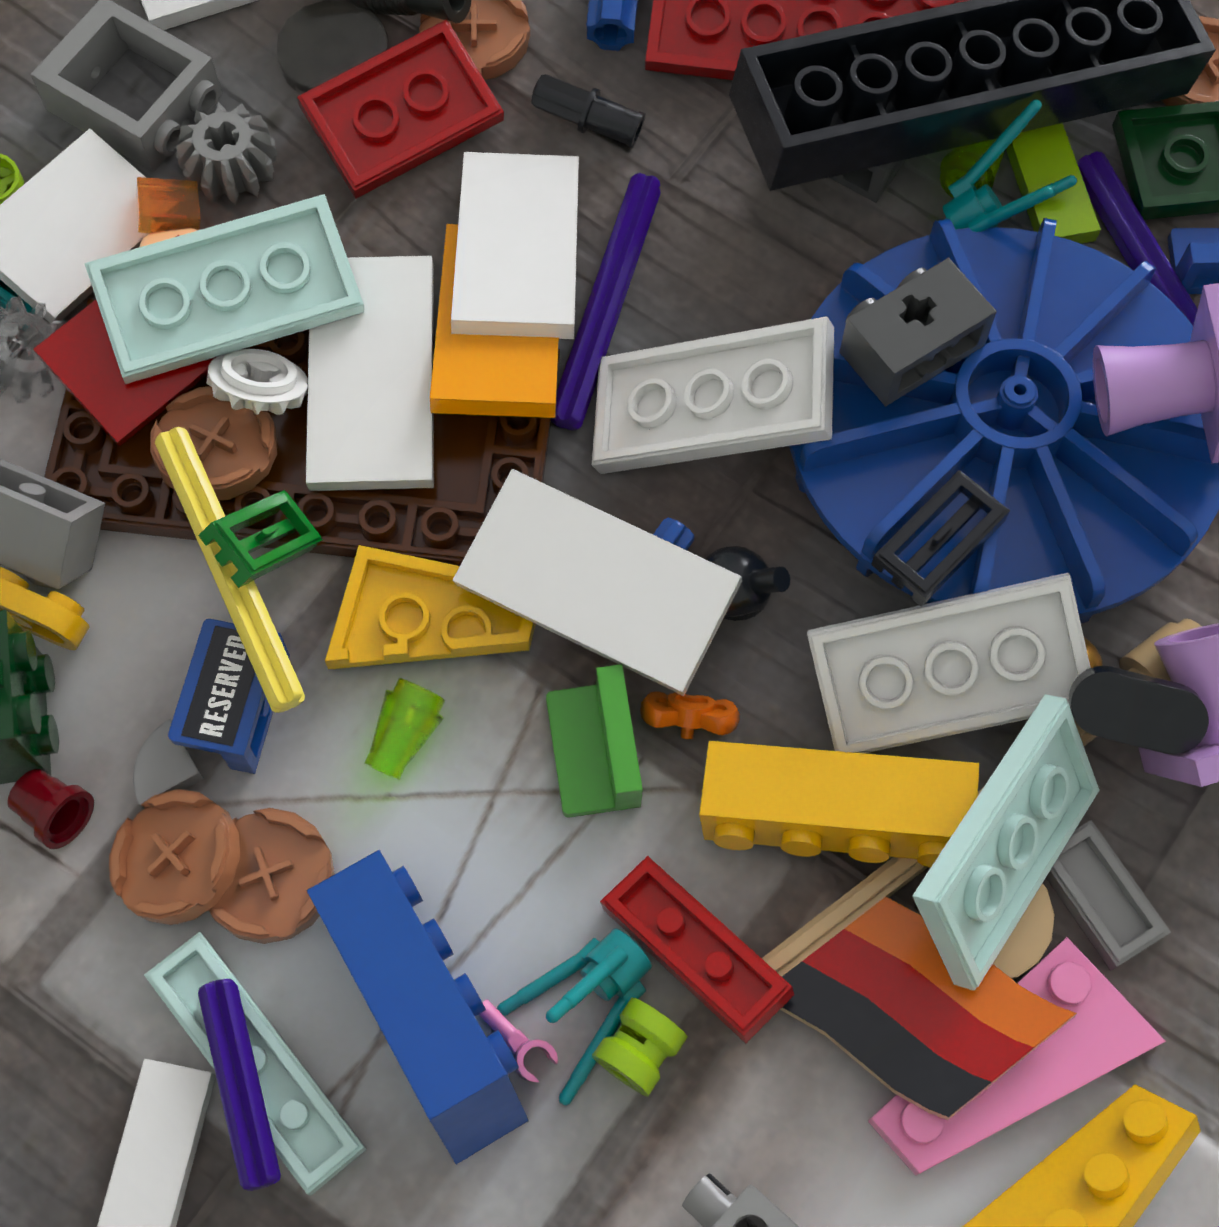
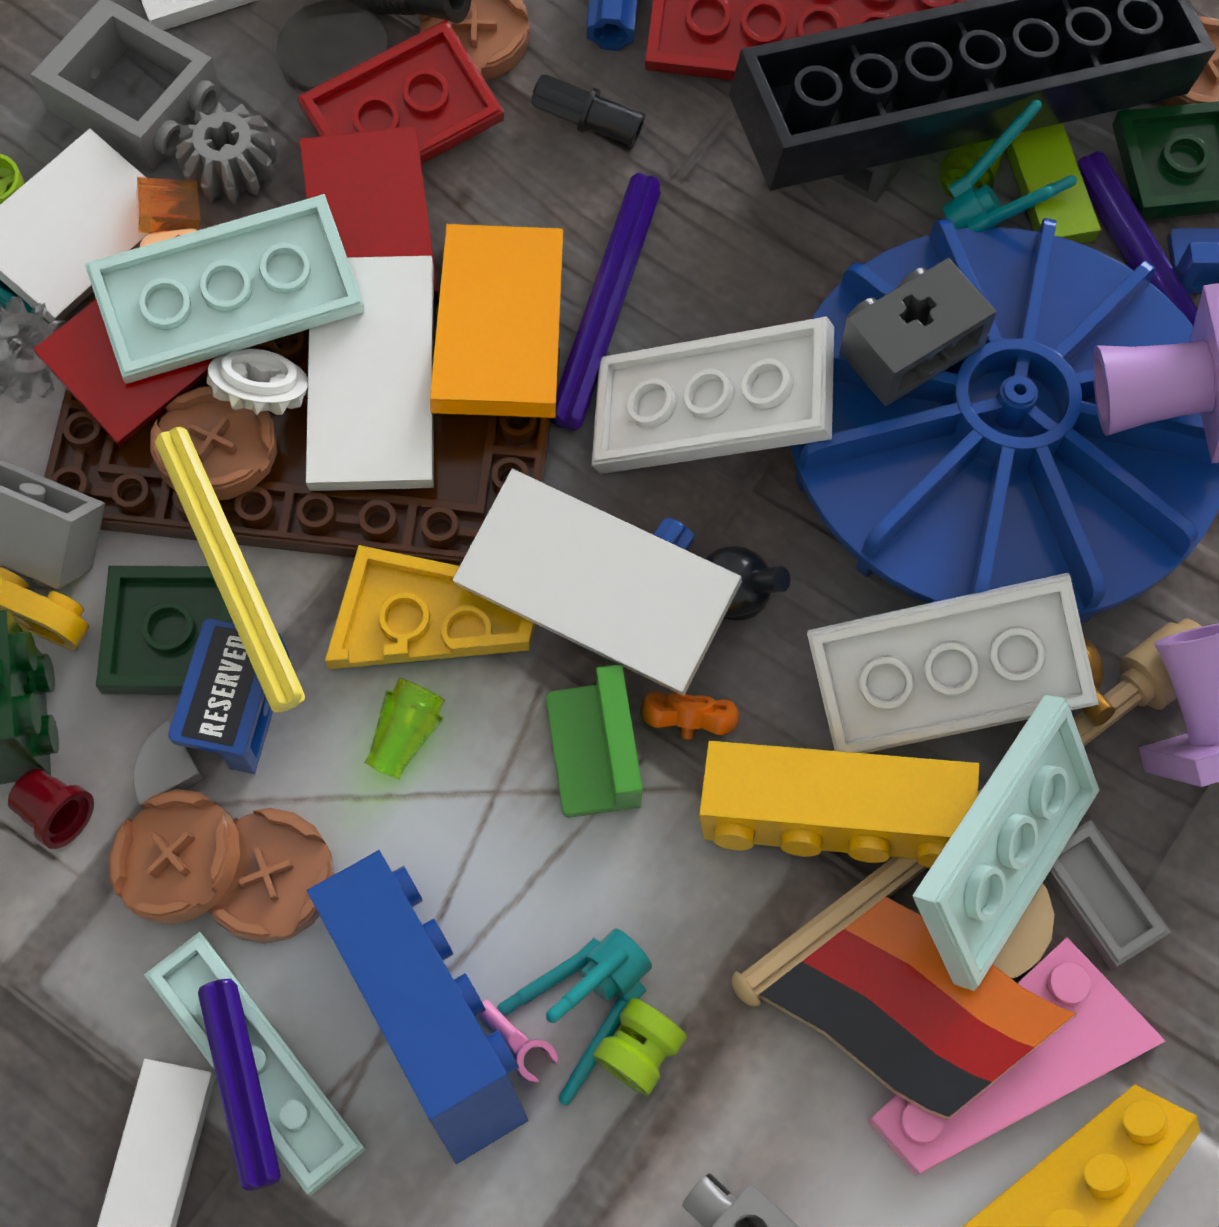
green tile [198,490,323,588] -> none
white tile [451,152,579,339] -> none
red tile [600,856,794,1044] -> none
black tile [871,470,1010,607] -> none
black tile [1069,666,1209,754] -> none
none -> dark green plate [96,566,233,695]
none -> red tile [300,126,439,299]

